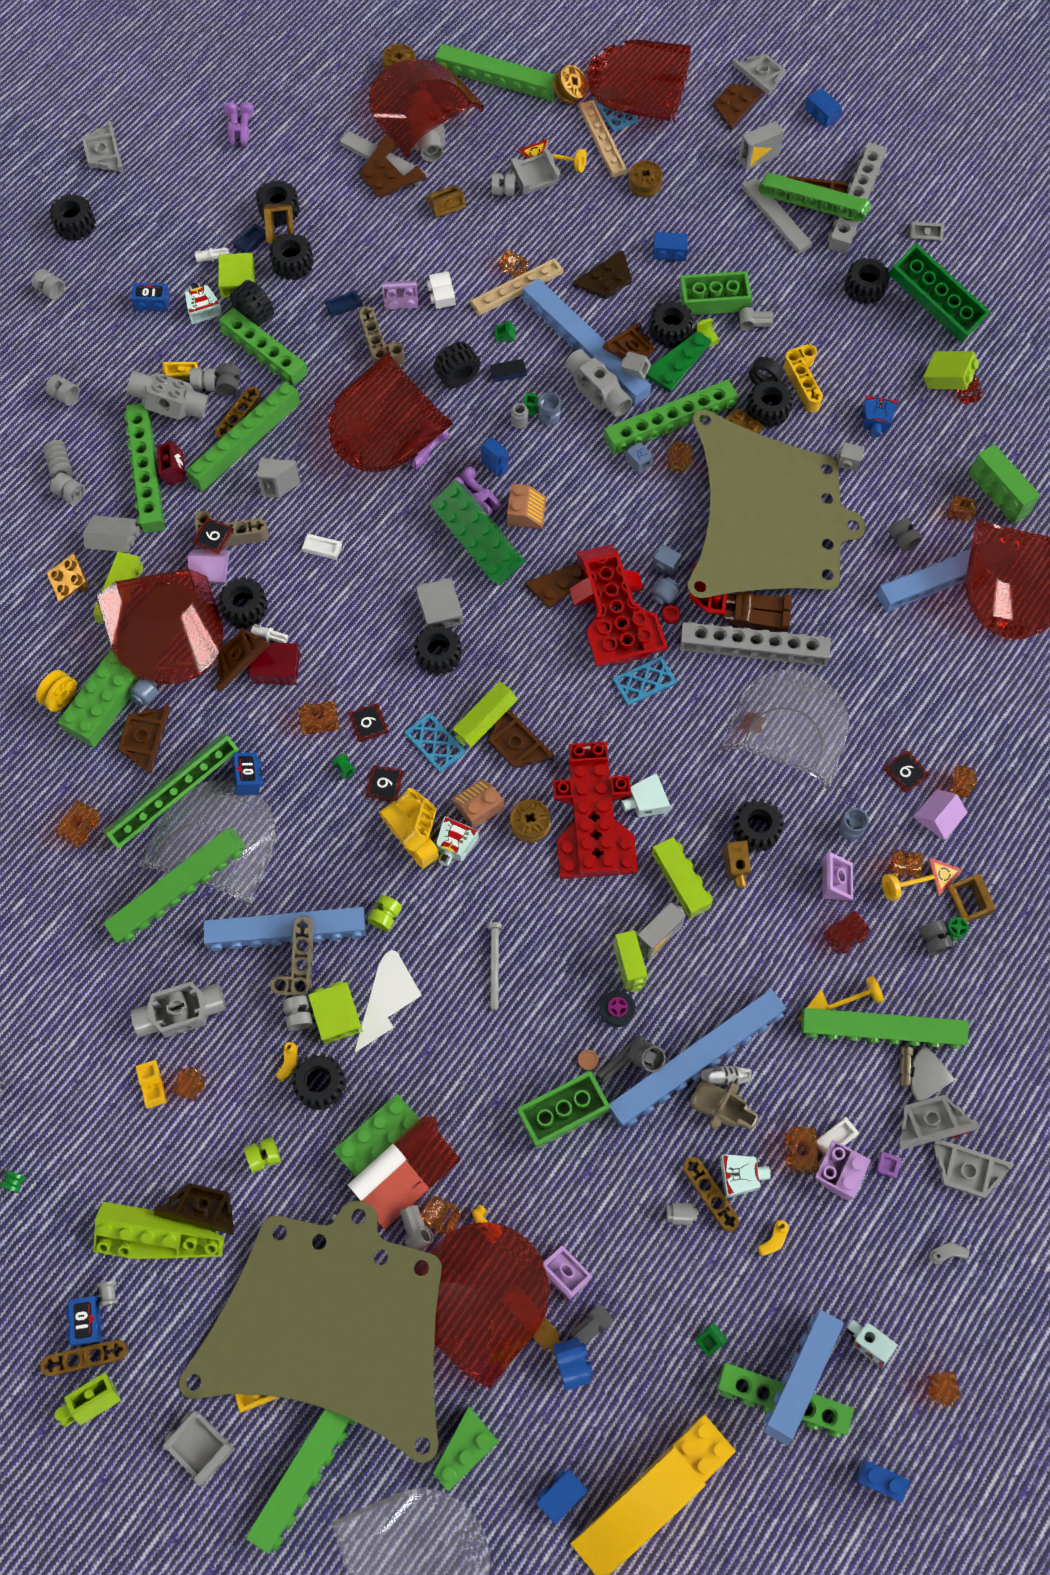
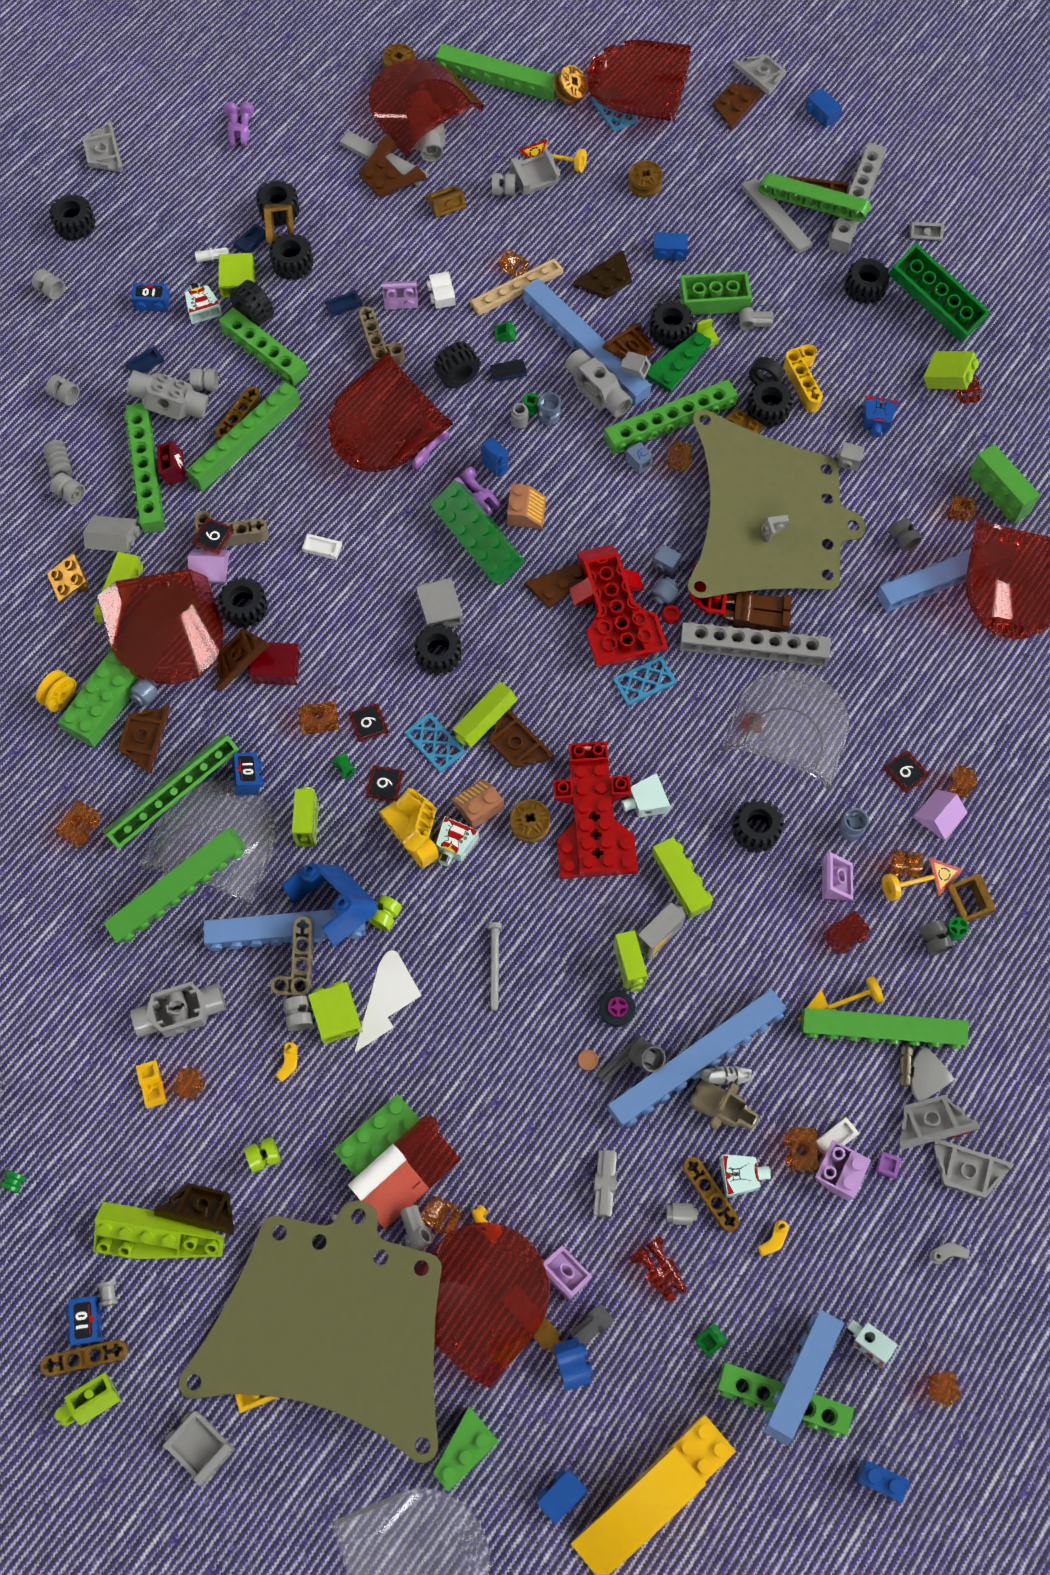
yellow slope [162,362,198,380] -> none
dark grey wheel [215,363,241,397] -> none
bright green brick [246,1409,356,1554] -> none
white axle [251,624,288,643] -> none
light grey slope [257,458,300,497] -> none
black tyre [292,1054,346,1110] -> none
bright green brick [517,1070,611,1150] -> none
tan tile [578,100,627,178] -> none
pearl gold torso [722,840,751,888] -> none
light grey brick [738,121,784,170] -> none
none -> dark blue tile [125,346,164,373]
none -> blue windscreen [281,863,378,947]
none -> lime brick [292,787,319,847]
none -> light grey piece [593,1150,617,1218]
none -> clear red piece [628,1235,688,1304]
none -> light grey bracket [761,515,789,542]

